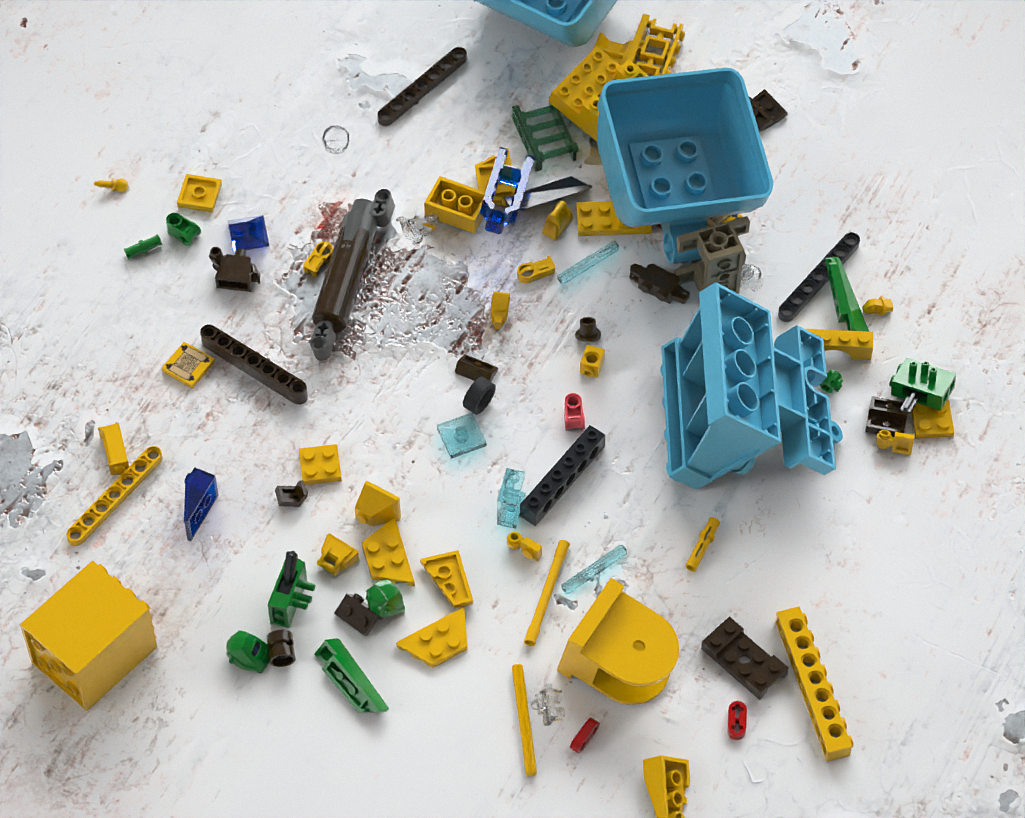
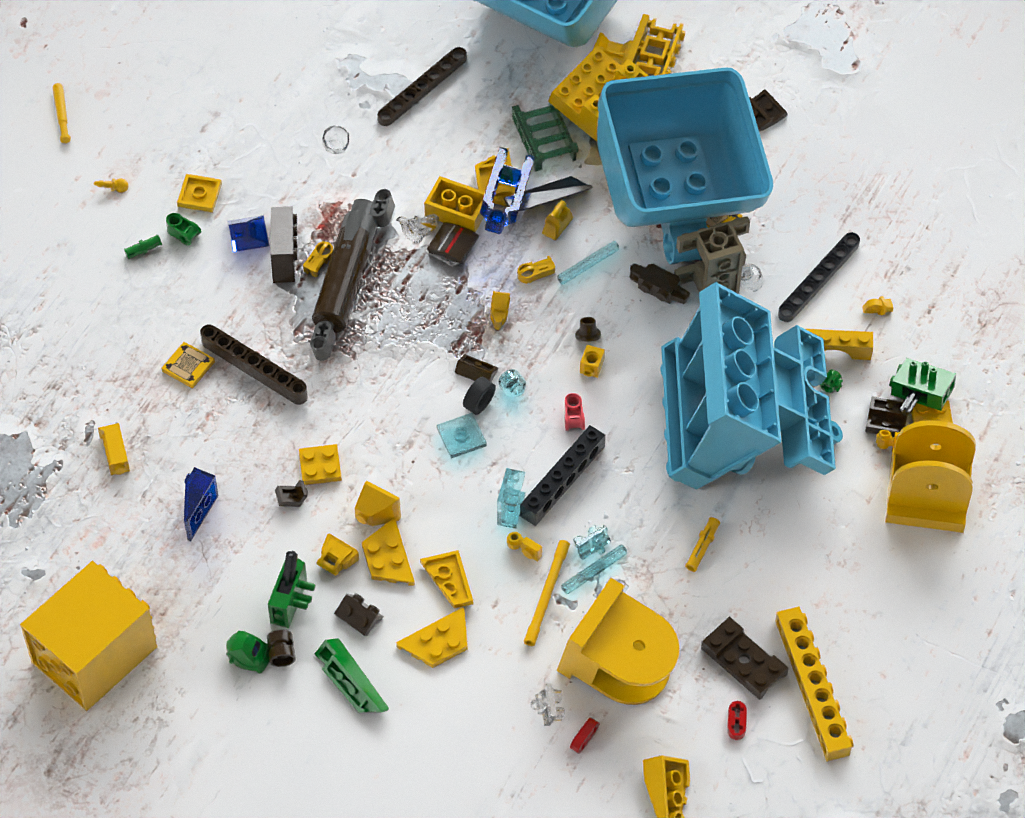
yellow beam [66,446,163,546] -> none
dark brown torso [209,247,261,292] -> none
green helmet [366,579,405,617] -> none
yellow axle [512,664,537,776] -> none
yellow plate [576,201,652,236] -> none
green wedge [825,257,869,332] -> none
none -> yellow piece [52,83,71,143]
none -> wedge [270,206,298,283]
none -> dark brown slope [427,222,479,263]
none -> clear light blue head [498,369,527,397]
none -> clear light blue hips [573,525,611,560]
none -> yellow piece [885,420,976,533]

